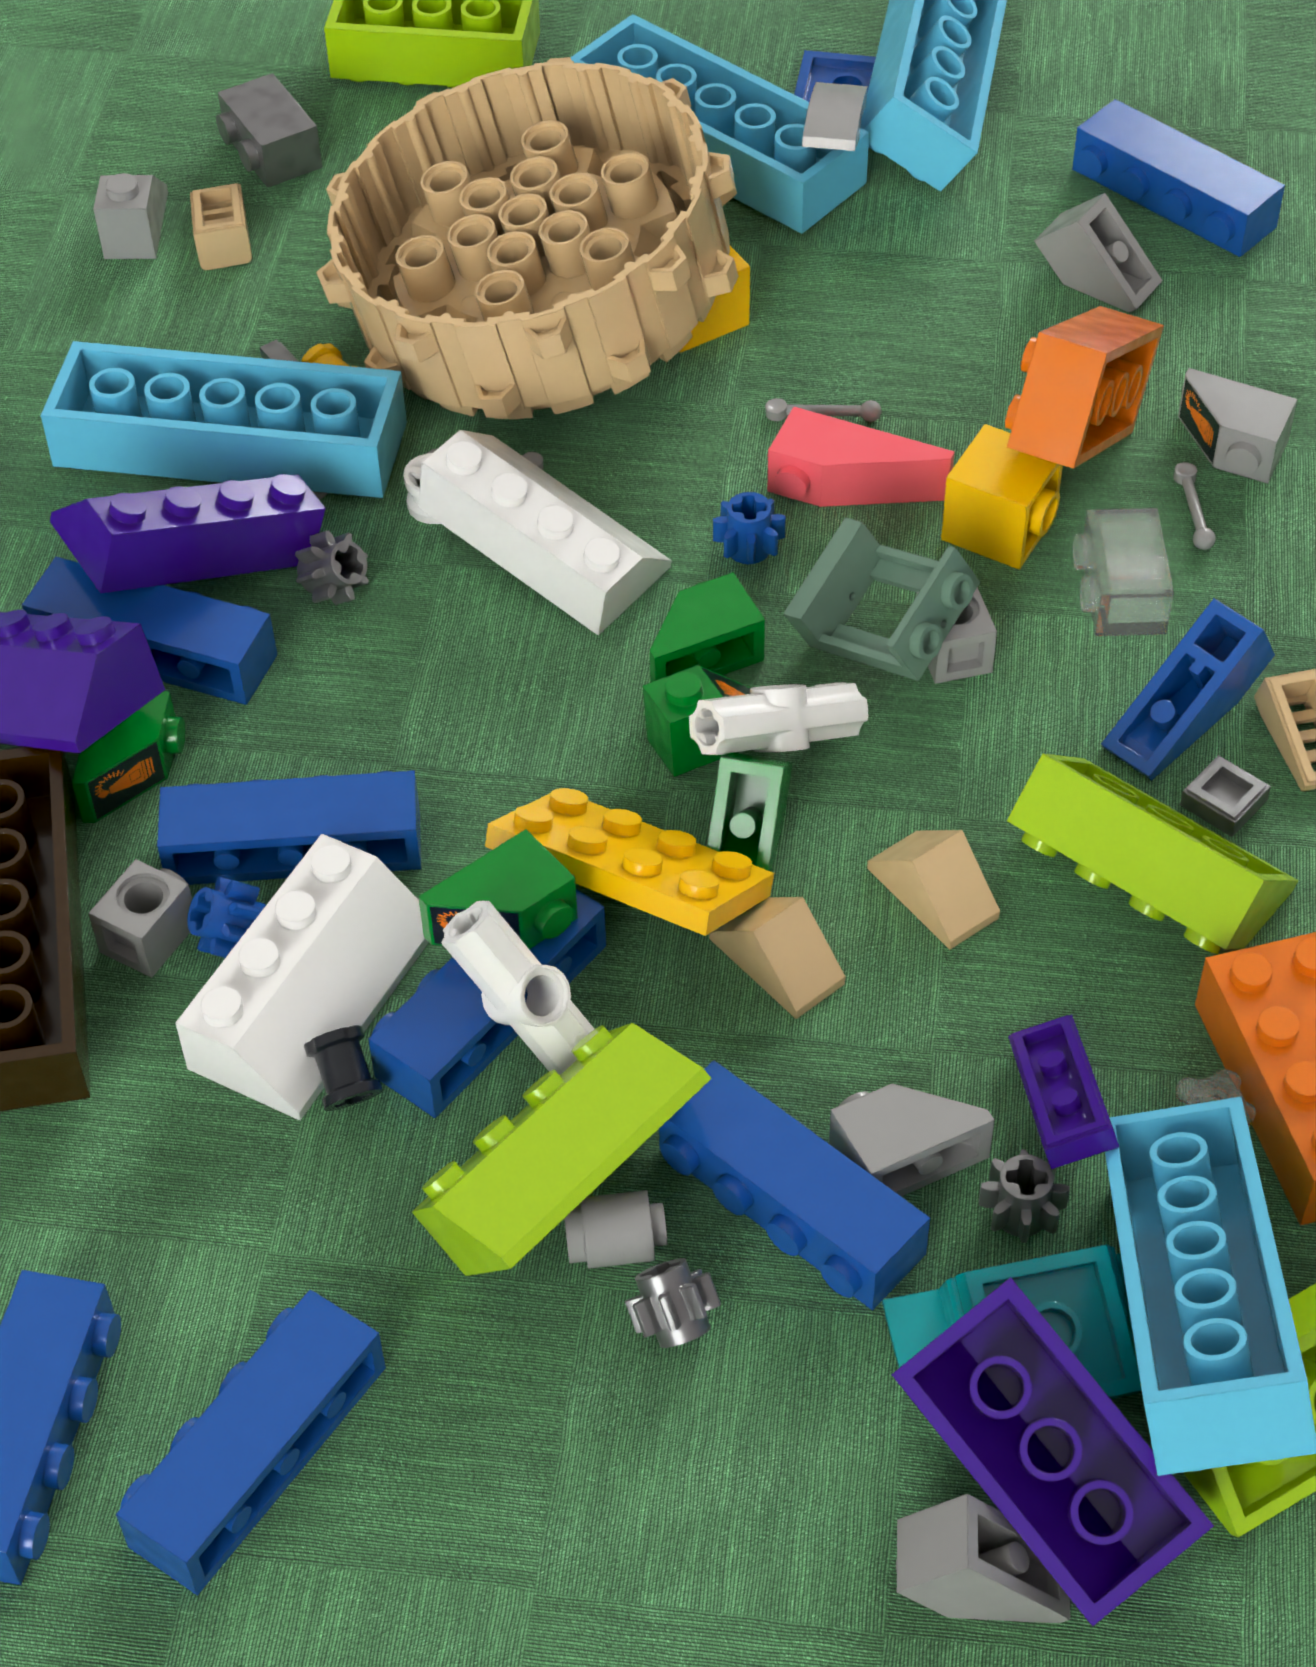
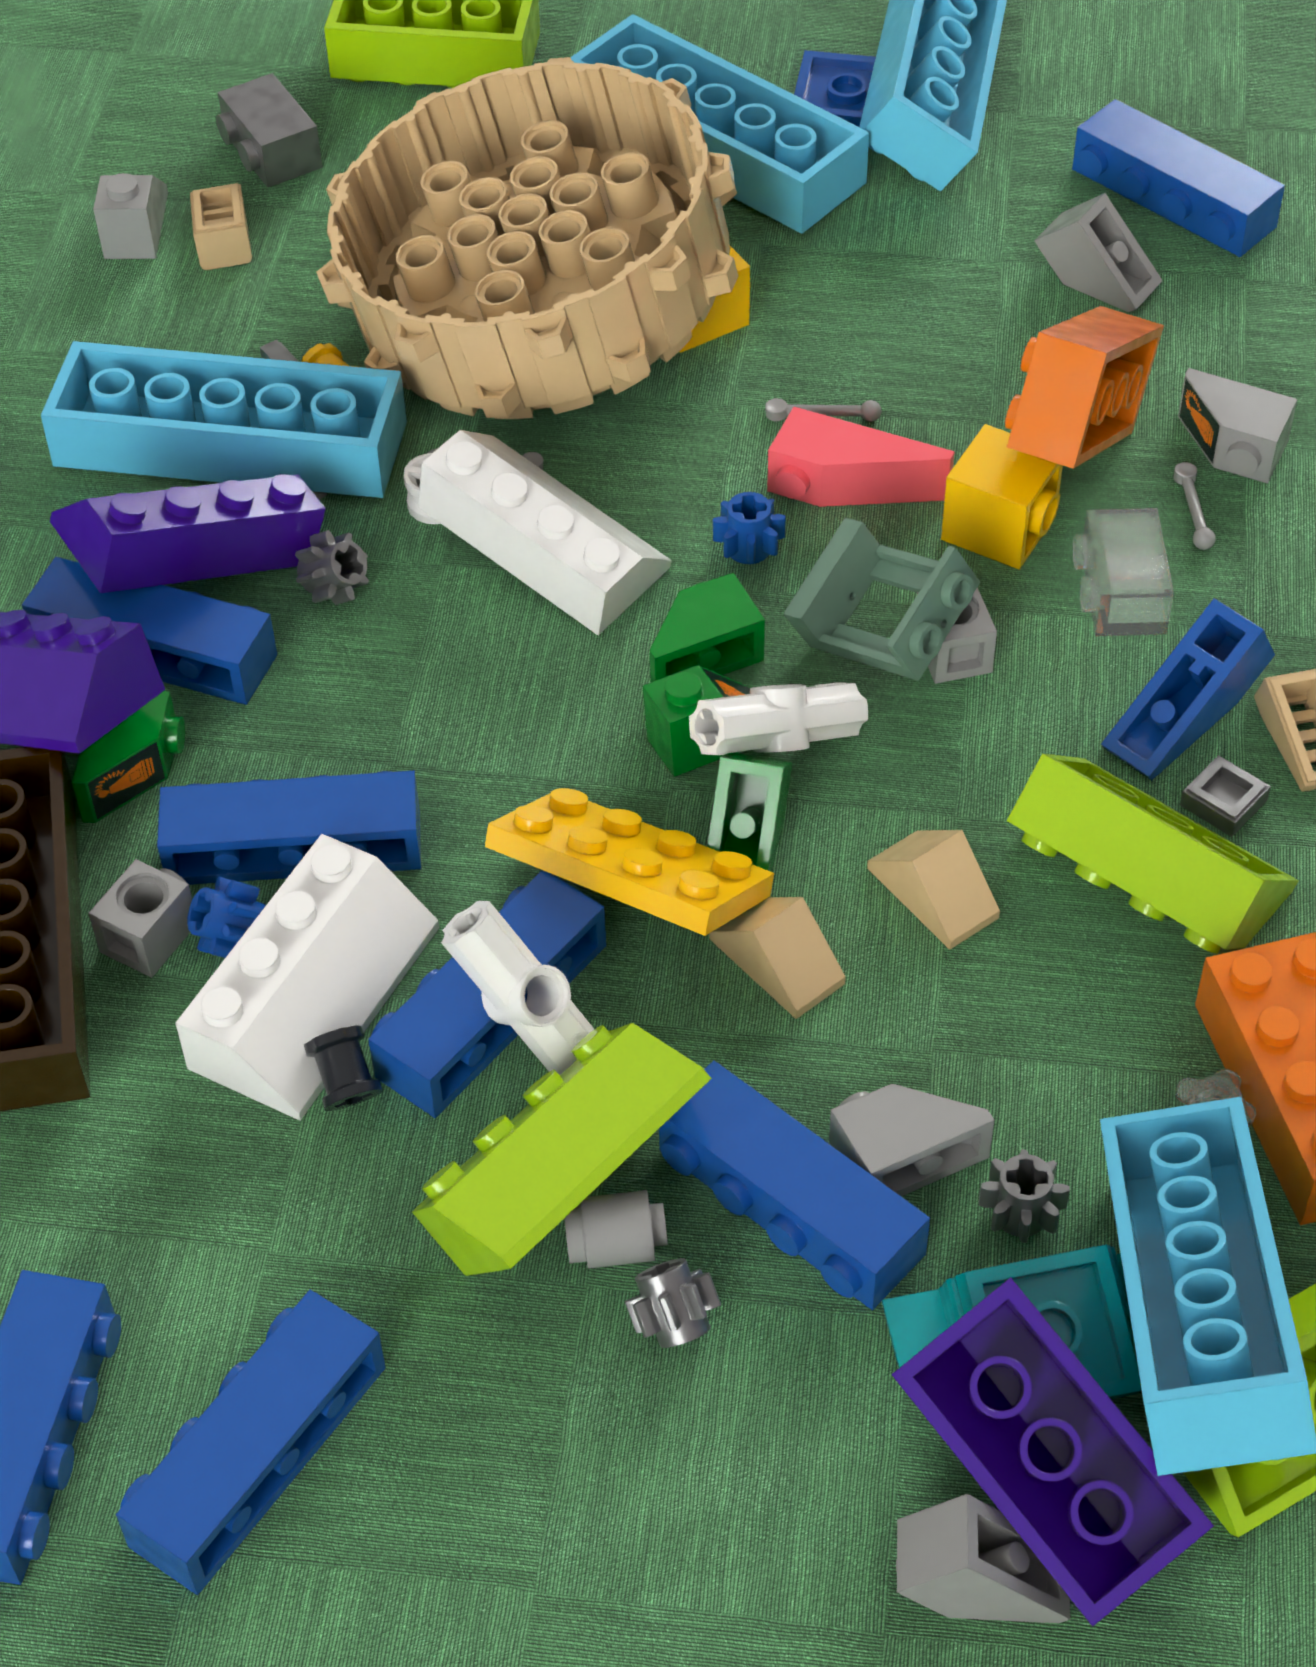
green slope [418,829,578,949] -> none
light grey slope [802,82,868,151] -> none
dark purple tile [1008,1014,1119,1169] -> none

